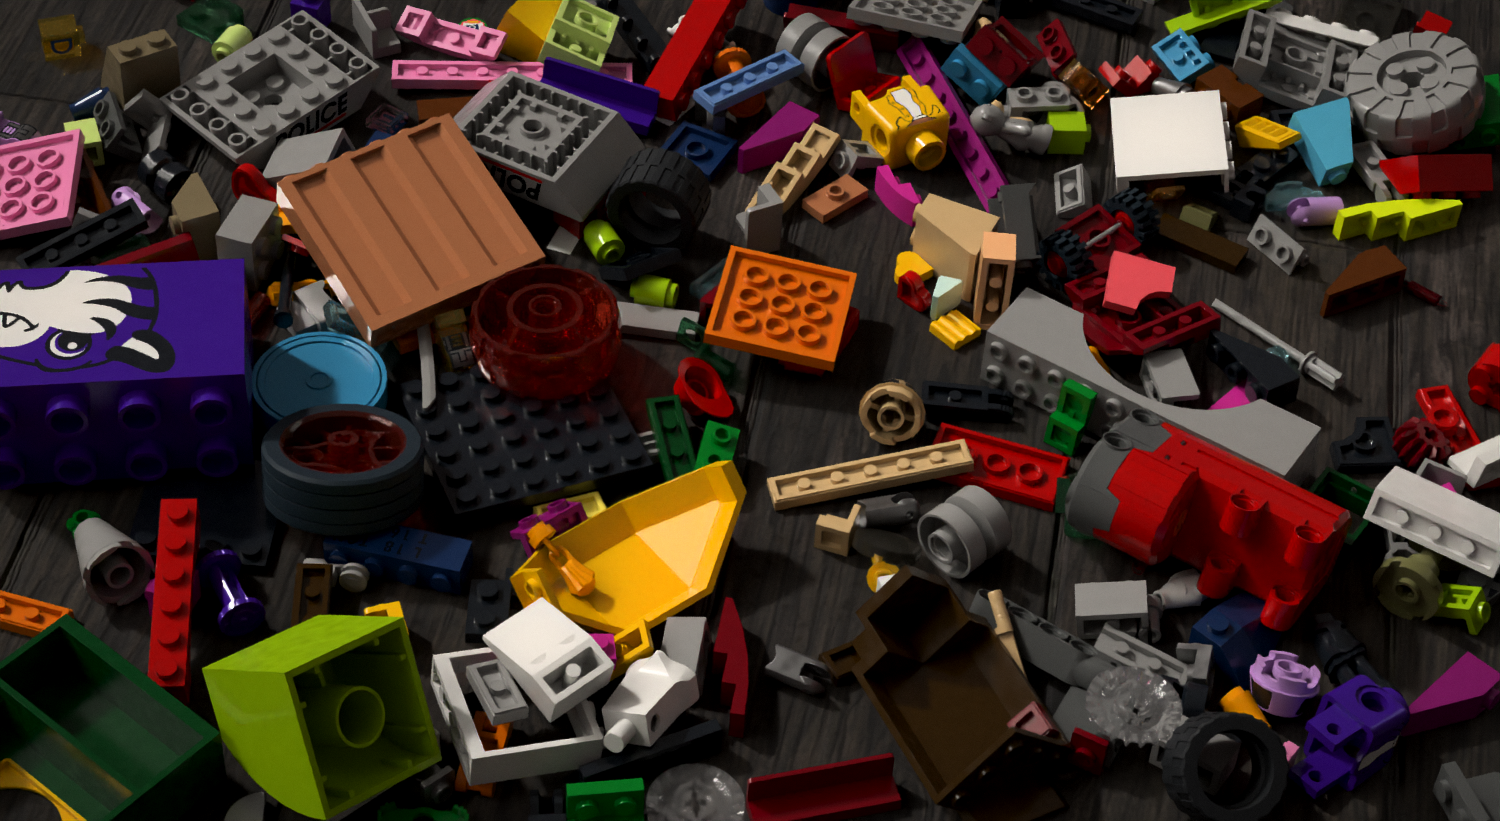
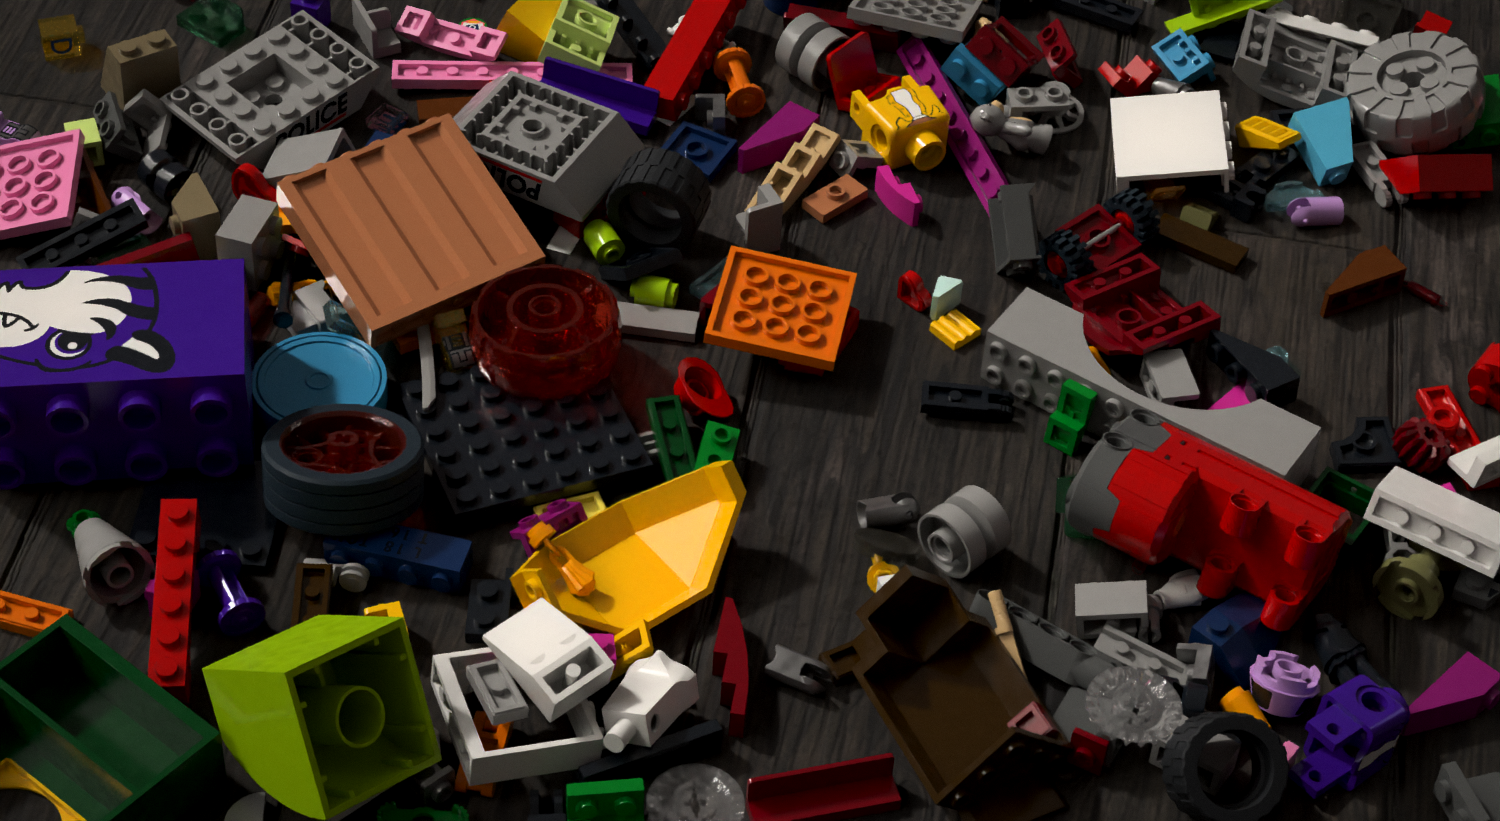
dark blue cone [68,86,110,121] -> none
yellowish green brick [211,24,253,62] -> none
light grey hinge [661,617,712,696] -> none
clear green bracket [676,317,737,382] -> none
medium blue tile [693,49,804,115] -> none
tan tile [767,439,974,511] -> none
tan panel [814,504,861,556] -> none
tan cone [859,379,926,445] -> none
yellow tile [894,251,934,284] -> none
tan slope [910,193,1000,302] -> none
red tile [932,422,1071,512] -> none
light nougat brick [973,231,1016,330] -> none
lime brick [1046,111,1091,154] -> none
light grey slope [1054,164,1093,218] -> none
clear orange leg [1058,58,1109,110] -> none
coral tile [1102,250,1176,315] -> none
reddish brown brick [1194,64,1264,131] -> none
light grey piece [1211,298,1345,391] -> none
light grey hinge [1247,214,1310,275] -> none
neon yellow slope [1332,199,1463,242] -> none
light grey bracket [1416,458,1468,495] -> none
lime bracket [1434,583,1491,635] -> none

